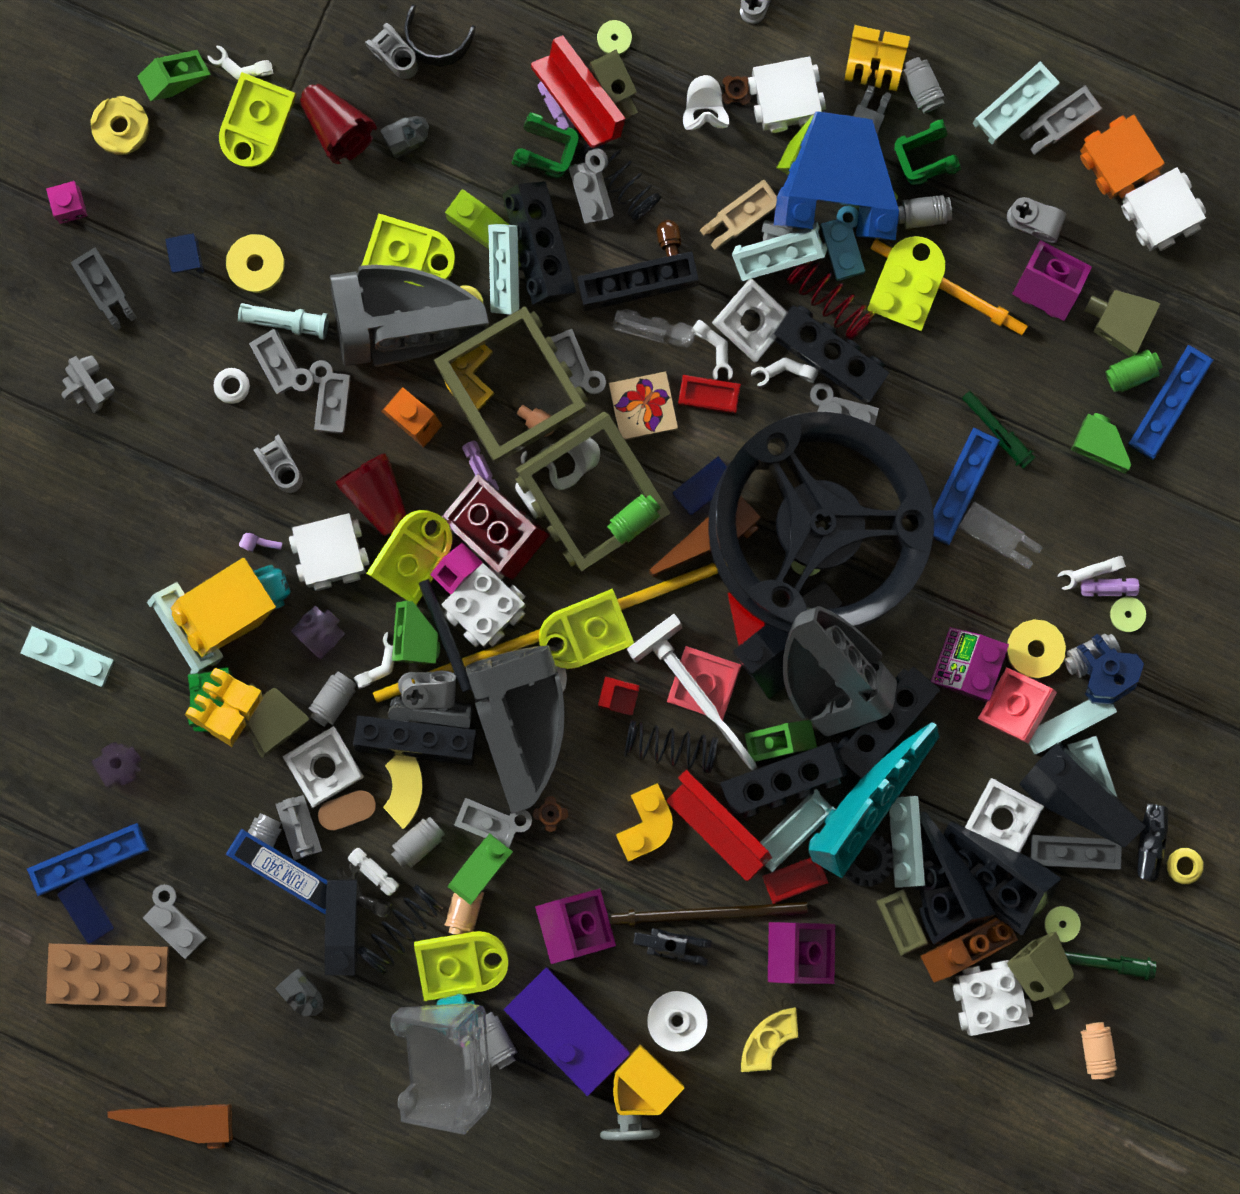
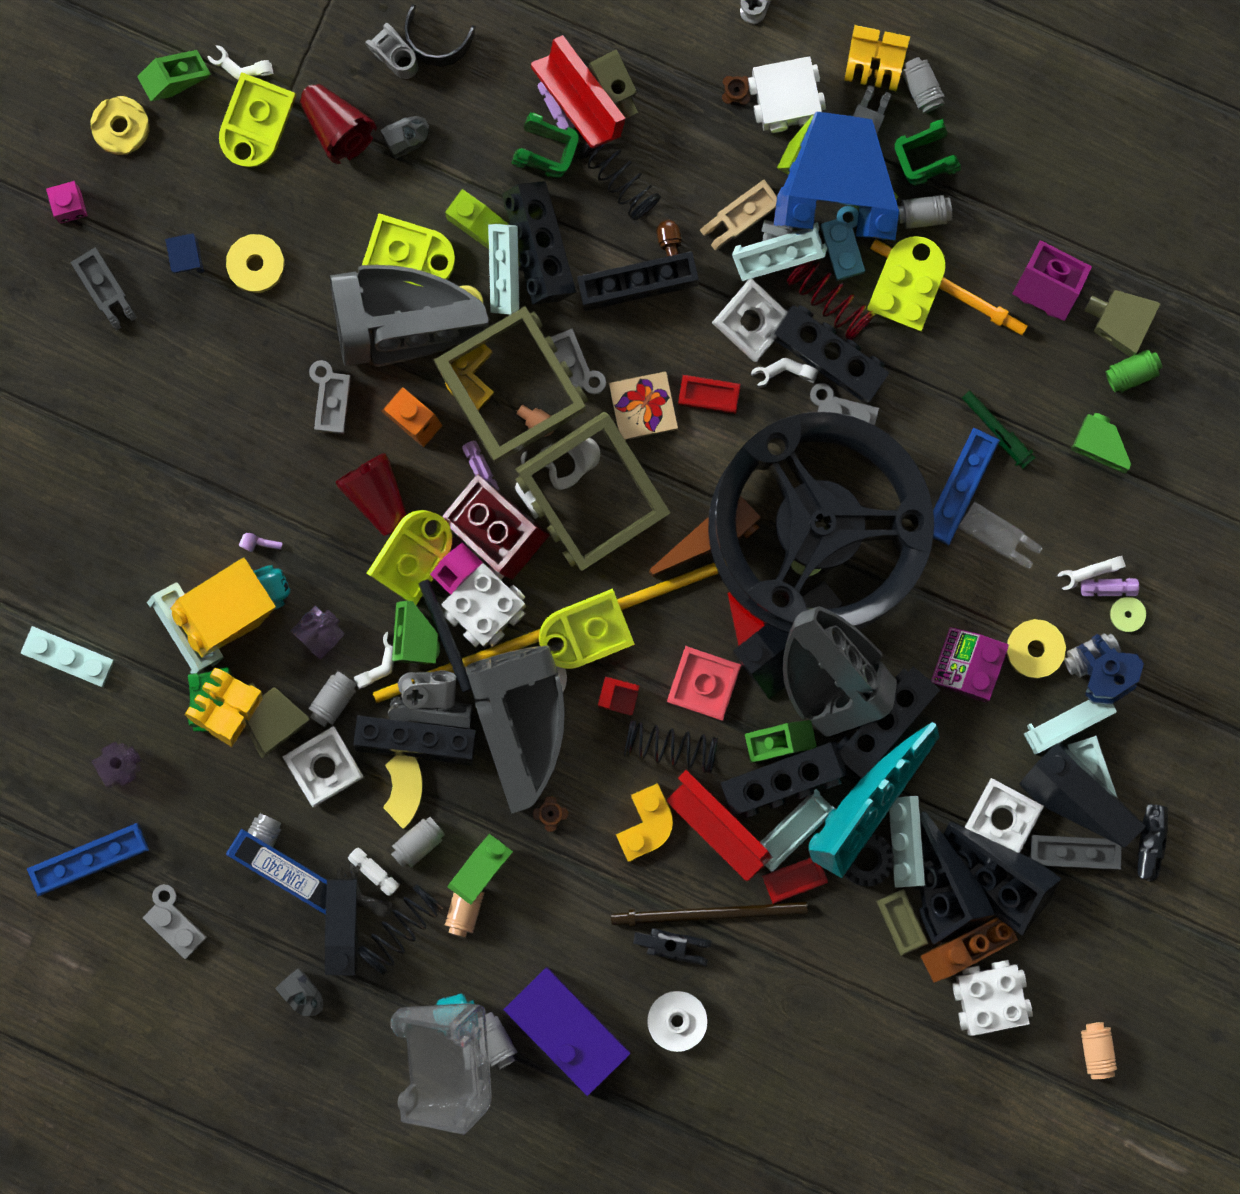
medium nougat plate [46,943,169,1007] -> none
clear blue tile [57,878,115,944] -> none
light grey hips [61,355,114,413] -> none
dark orange slope [107,1104,233,1149] -> none
white piece [213,368,250,404] -> none
light aqua pin [238,303,329,339] -> none
light grey hinge [249,329,314,395] -> none
light grey piece [254,434,303,493] -> none
light grey hinge [275,795,322,860] -> none
white brick [289,513,369,591] -> none
medium nougat tile [318,790,376,831] -> none
neon yellow plate [414,931,508,1001] -> none
light grey hinge [454,798,532,848] -> none
magenta slope [535,889,616,964] -> none
light grey hinge [569,148,614,223] -> none
yellowish green wheel [597,20,632,55] -> none
yellow piece [600,1045,684,1141] -> none
bright green head [607,494,661,544] -> none
clear hinge [613,309,695,348] -> none
white piece [627,614,757,771] -> none
clear blue tile [672,456,727,516] -> none
white piece [683,75,729,130] -> none
white arm [691,320,733,380] -> none
light yellow tile [741,1007,799,1072] -> none
magenta slope [768,922,835,984] -> none
light aqua container [973,61,1060,144] -> none
coral tile [978,668,1057,744] -> none
light grey piece [1007,197,1066,243] -> none
olive torso [1007,932,1074,1010] -> none
light grey hinge [1020,85,1102,155] -> none
yellowish green wheel [1044,906,1081,942] -> none
dark green pin [1064,951,1156,981] -> none
orange brick [1080,114,1165,199] -> none
white brick [1121,168,1206,251] -> none
blue tile [1128,345,1214,460] -> none
light yellow piece [1167,848,1203,884] -> none

